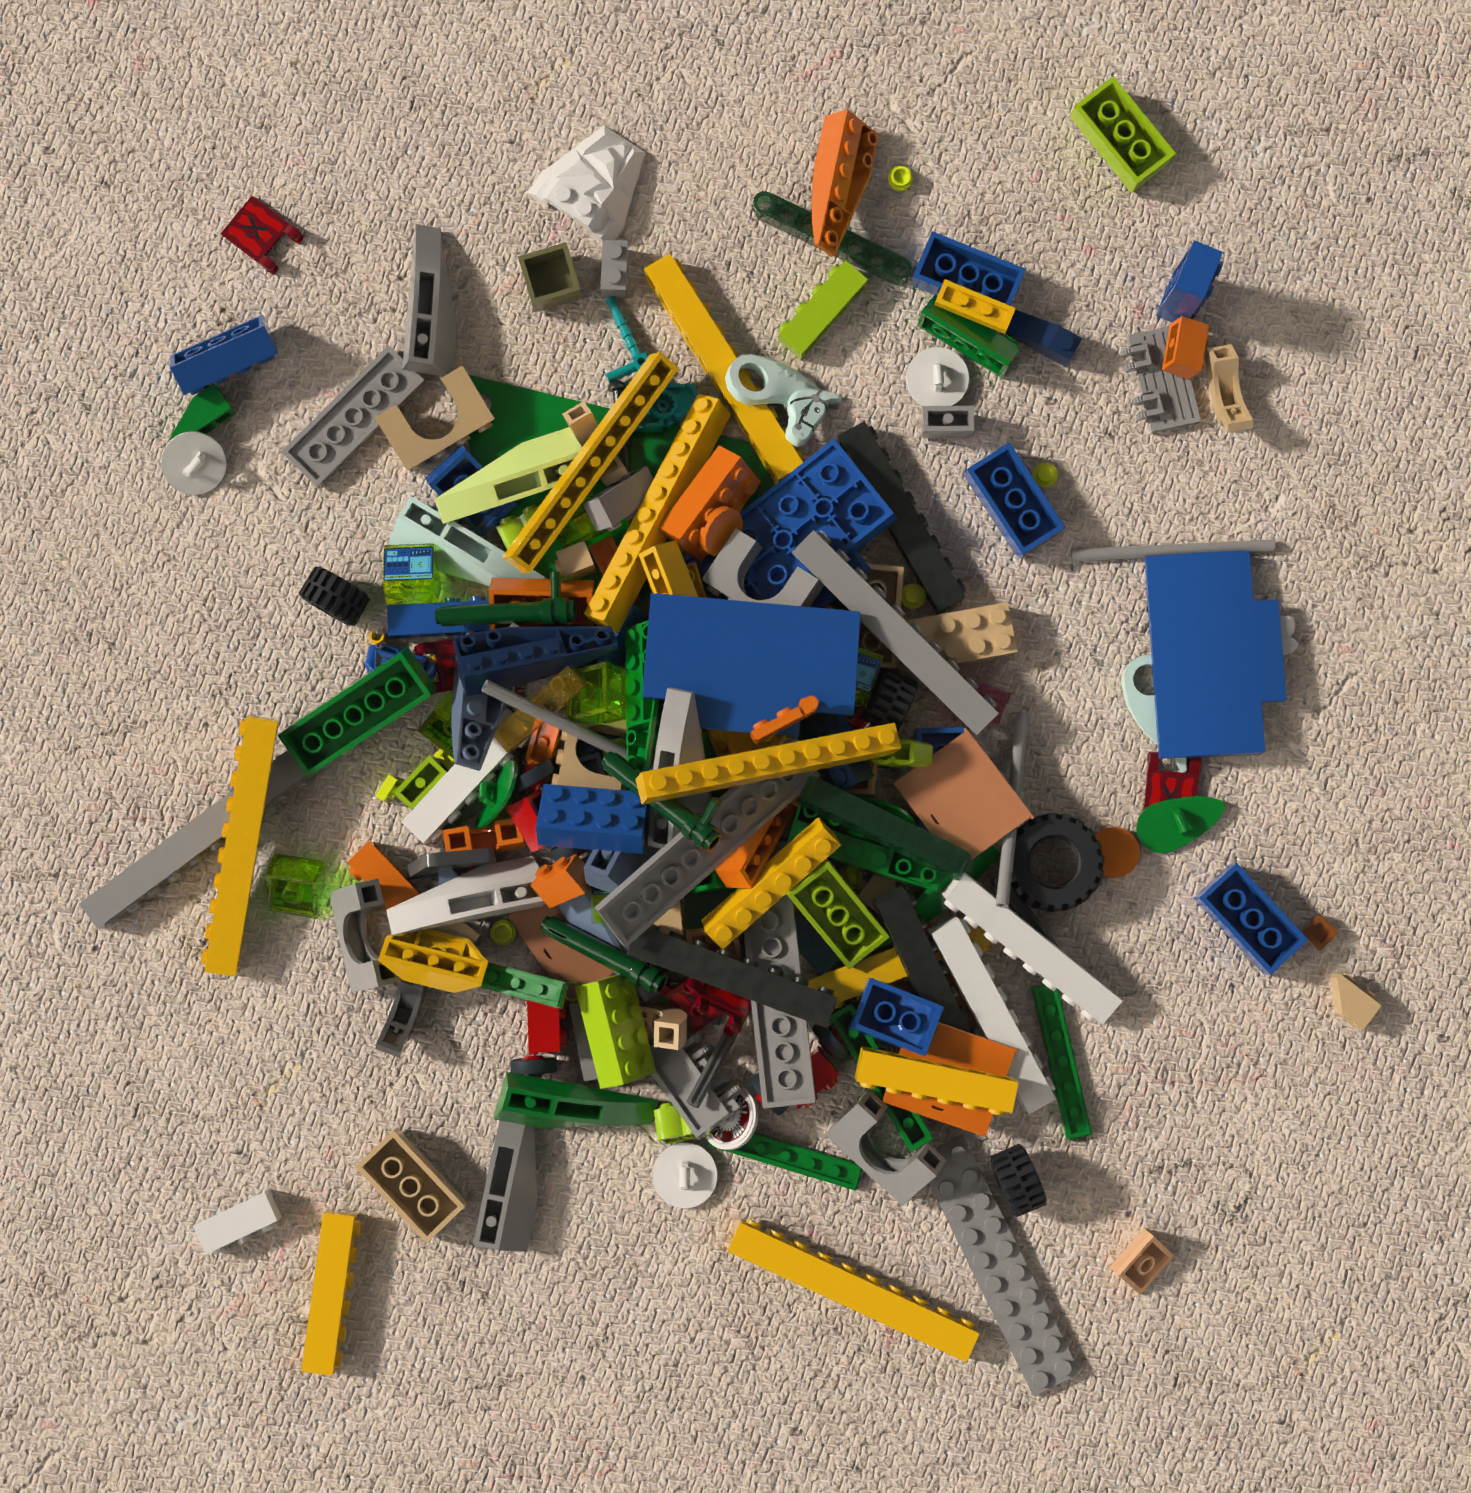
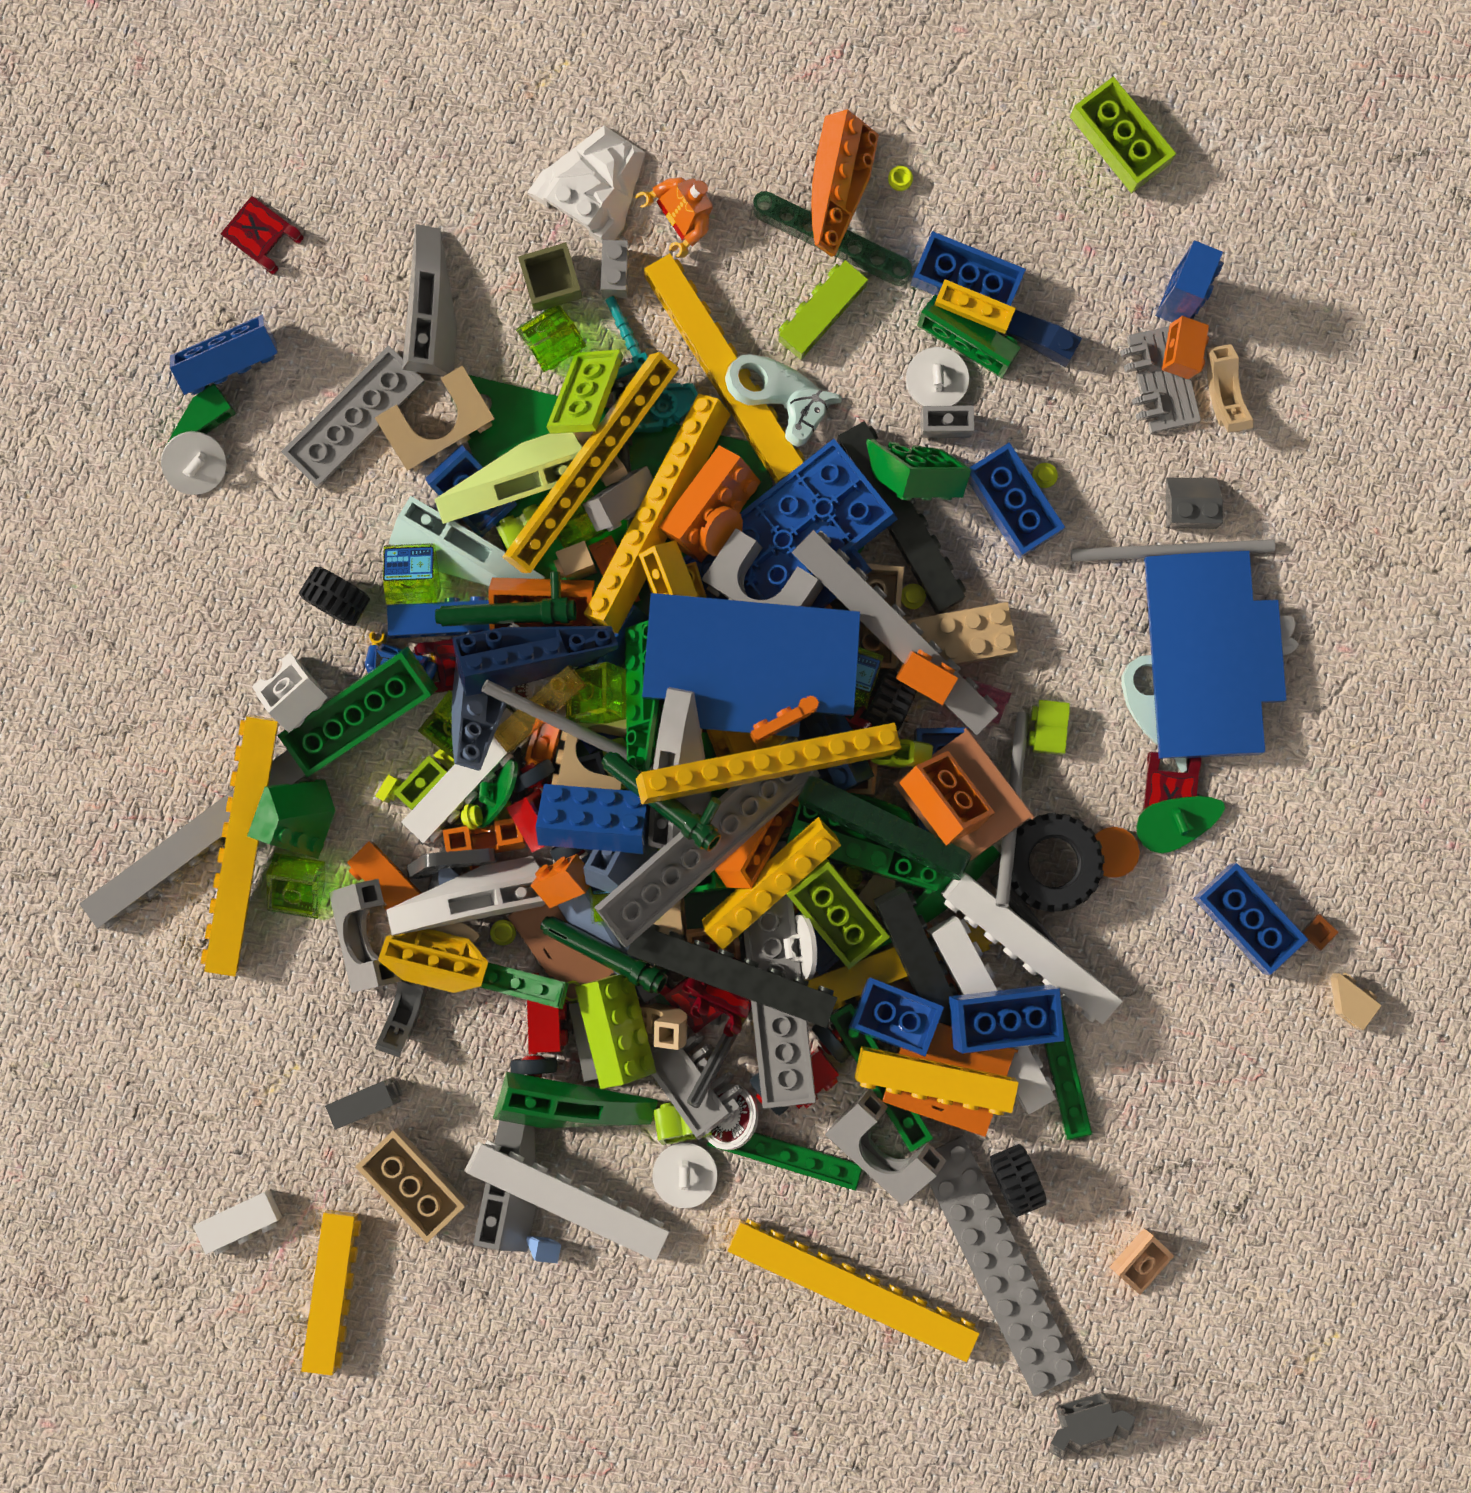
none -> green wedge [247,779,336,859]
none -> white brick [252,652,328,733]
none -> dark grey brick [325,1077,402,1130]
none -> neon yellow plate [461,804,483,830]
none -> white brick [465,1140,669,1261]
none -> clear neon green slope [515,305,586,372]
none -> light blue slope [526,1236,561,1264]
none -> lime plate [546,349,624,434]
none -> orange torso [635,177,713,258]
none -> white shield [783,914,817,980]
none -> green wedge [866,439,971,500]
none -> orange brick [896,649,958,705]
none -> orange brick [899,751,995,846]
none -> blue brick [949,985,1064,1053]
none -> lime brick [1028,700,1070,756]
none -> dark grey slope [1050,1392,1136,1460]
none -> dark grey slope [1166,477,1223,529]

